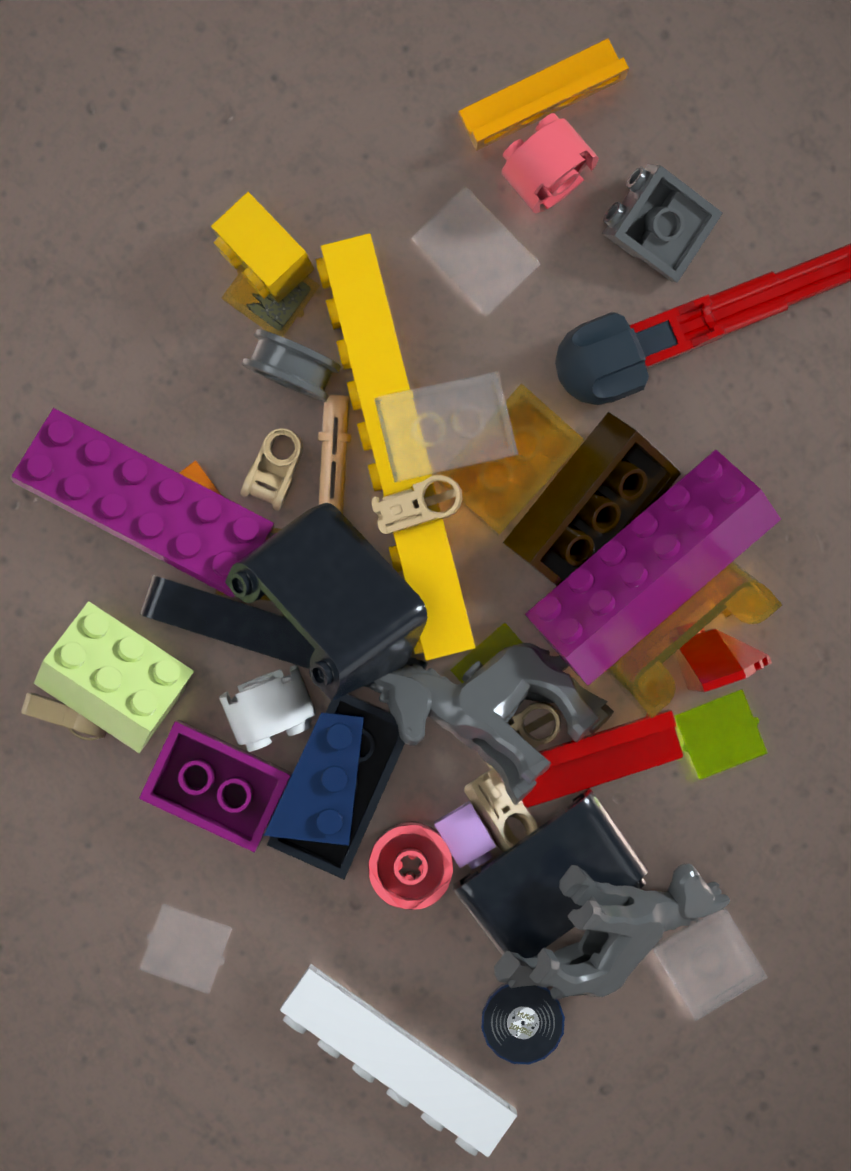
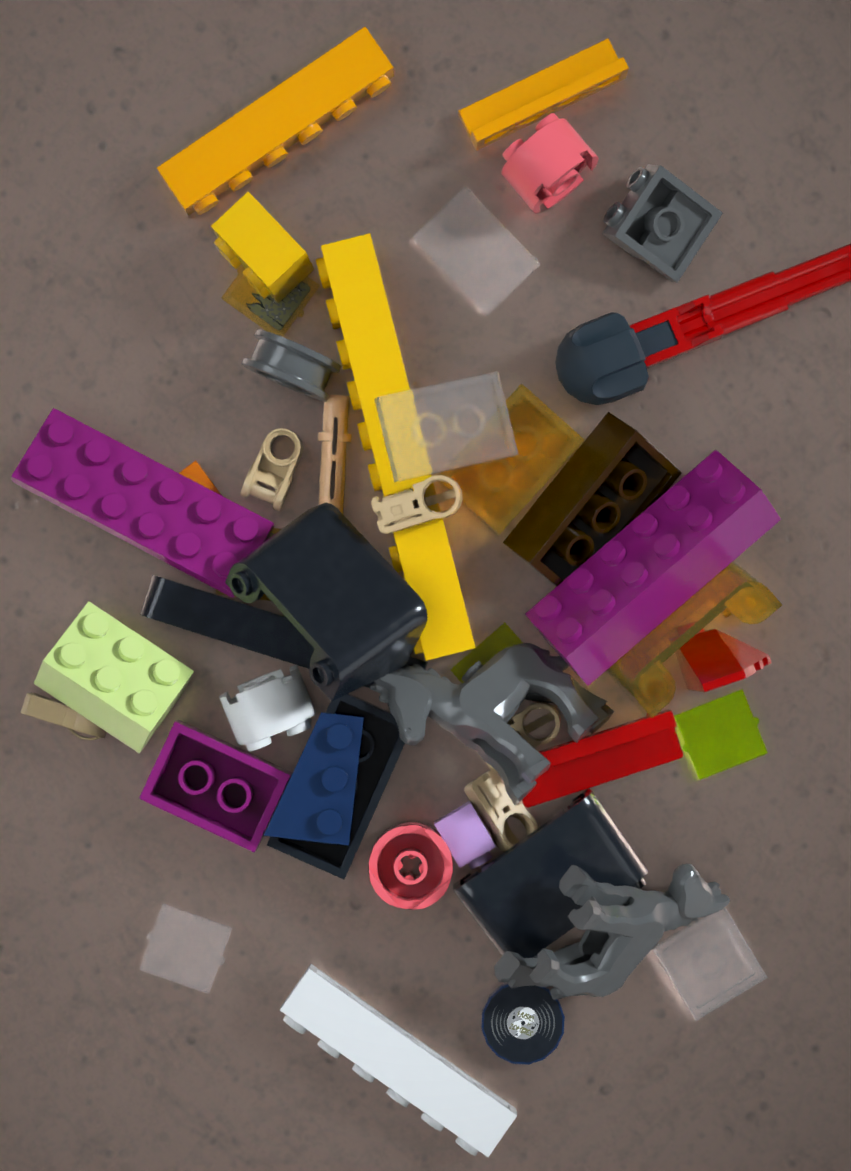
none -> light orange brick [157,26,394,216]

